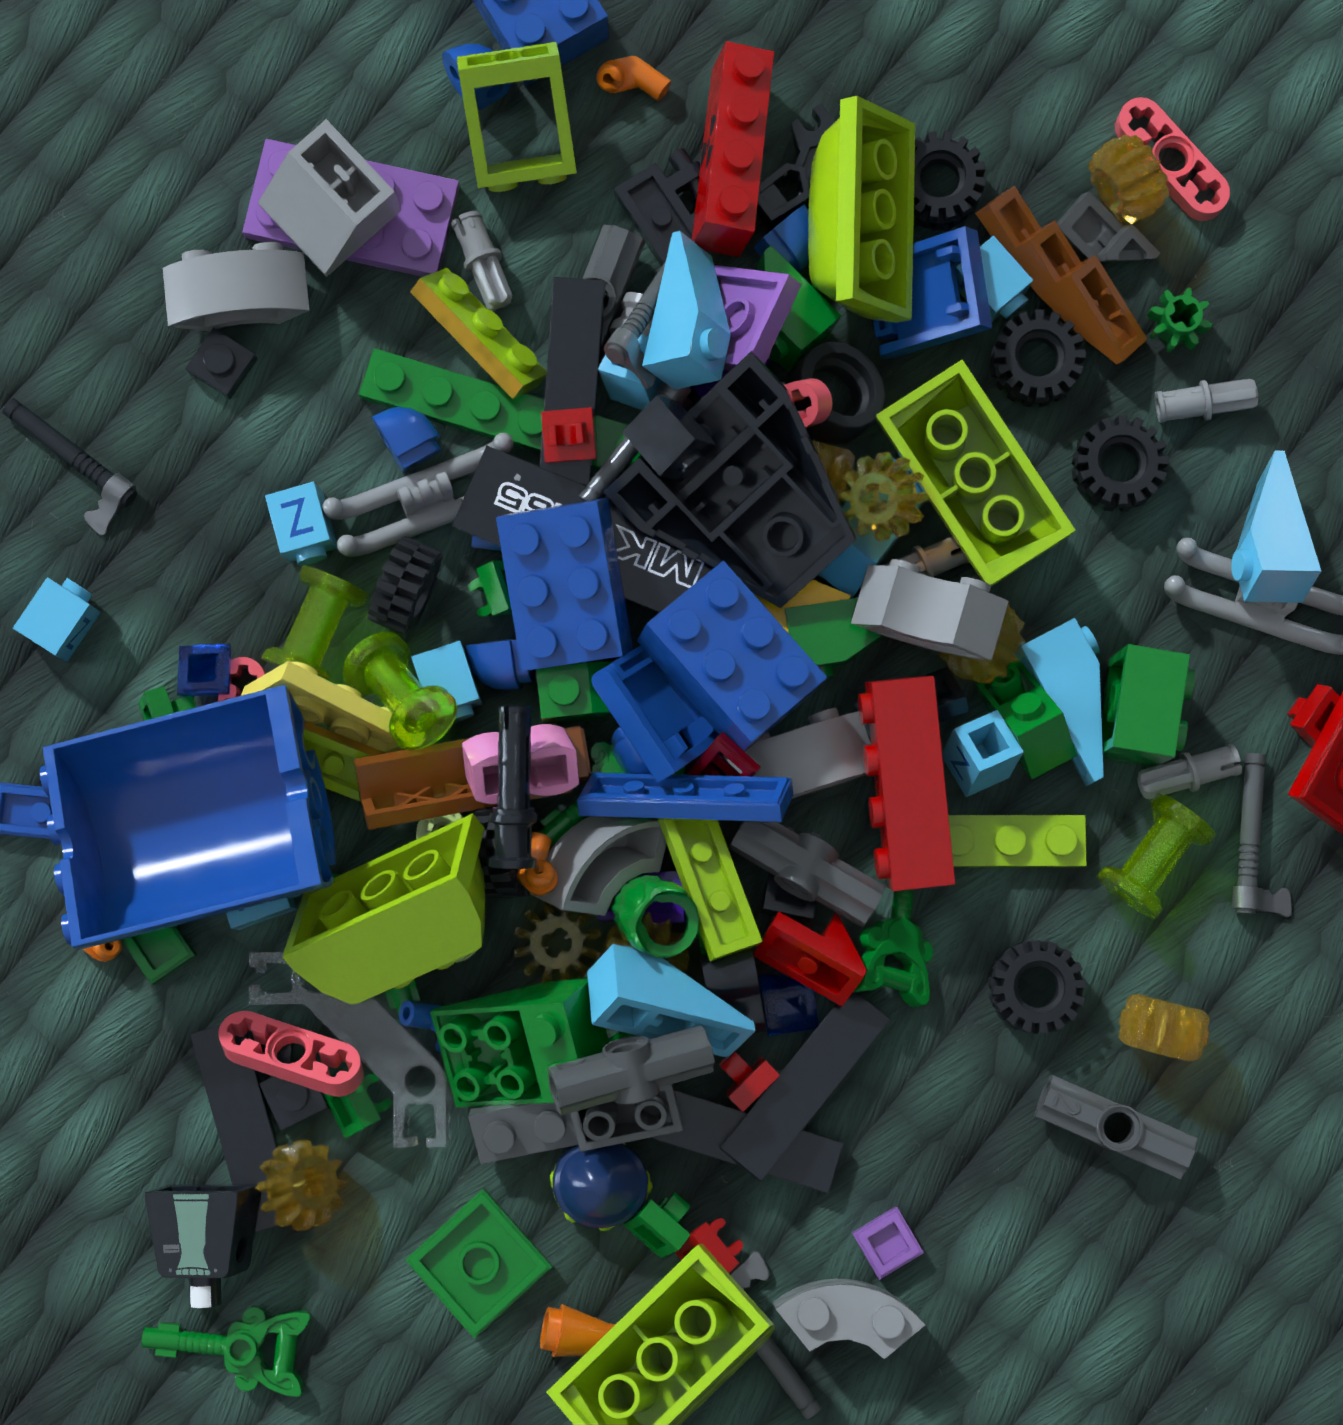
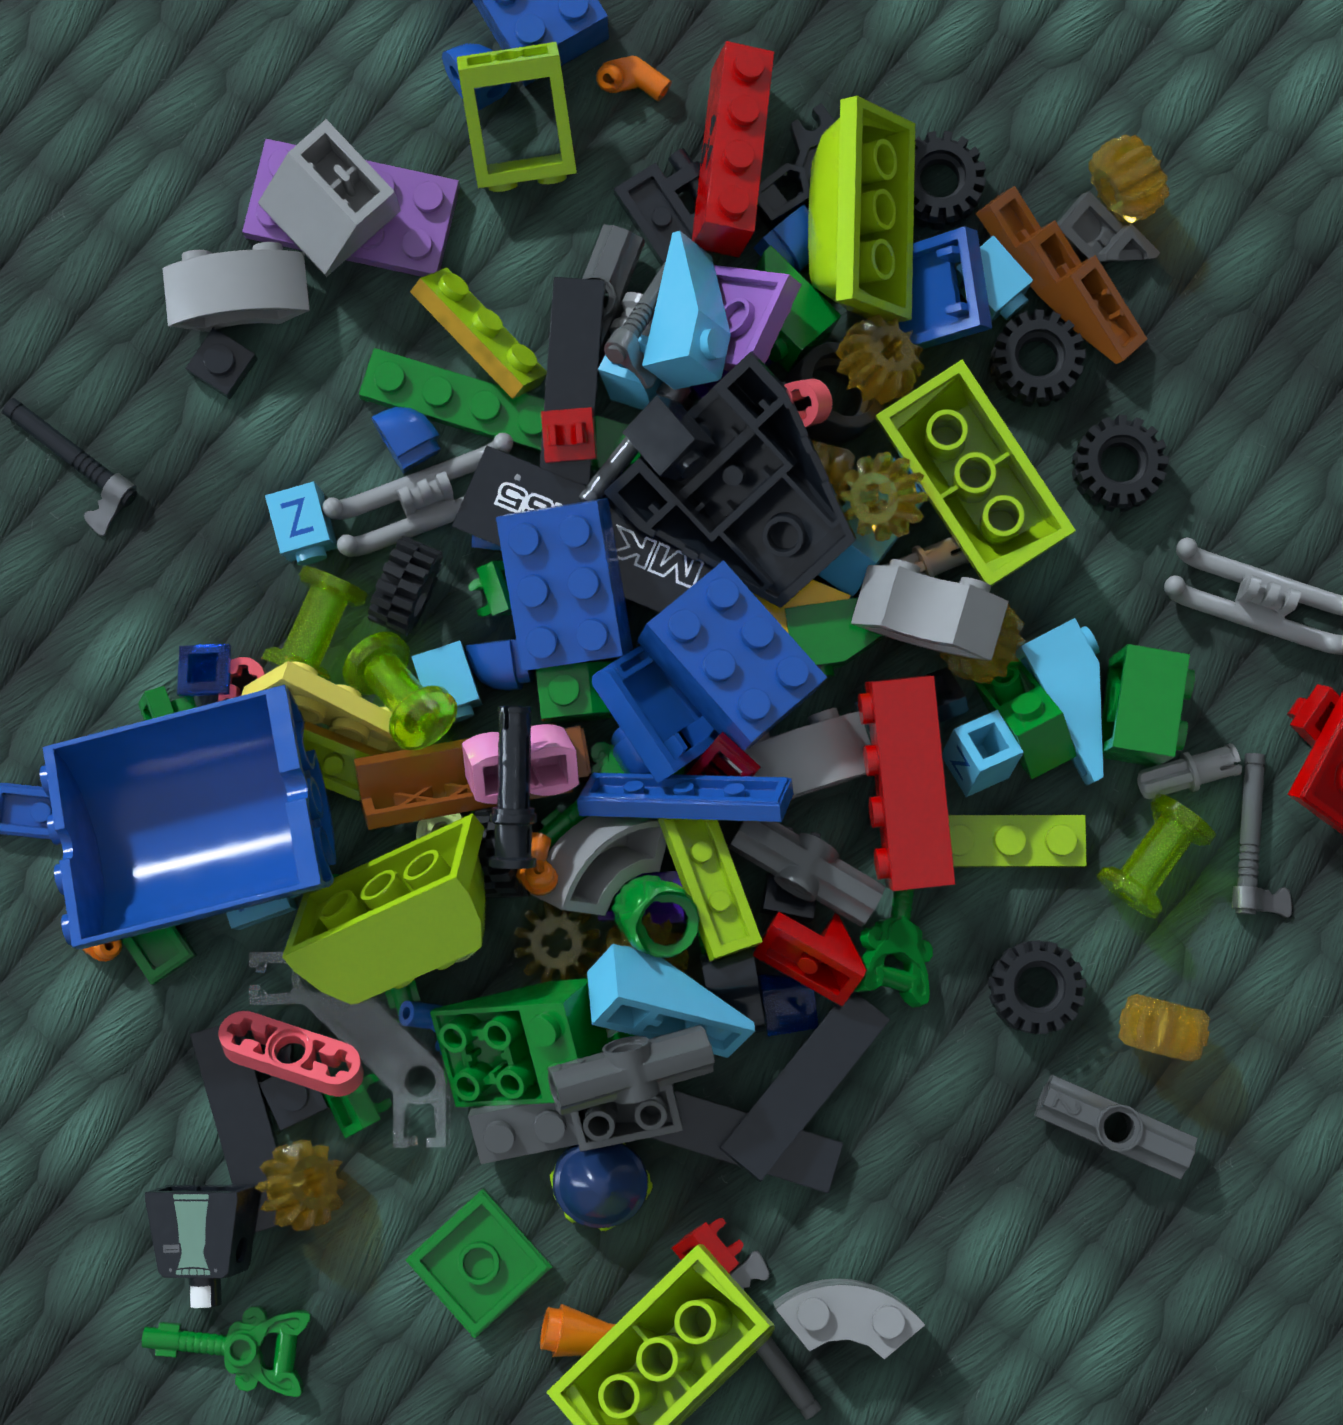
medium azure brick [13,577,101,662] -> none
light grey axle [451,211,512,310] -> none
green tile [622,1192,691,1258] -> none
red tile [718,1051,780,1112] -> none
medium lavender tile [851,1206,924,1280] -> none
coral beam [1115,97,1230,221] -> none
green gear [1146,287,1212,353] -> none
light grey axle [1155,378,1258,423] -> none
medium azure slope [1231,450,1321,603] -> none
none -> clear yellow gear [835,314,925,405]

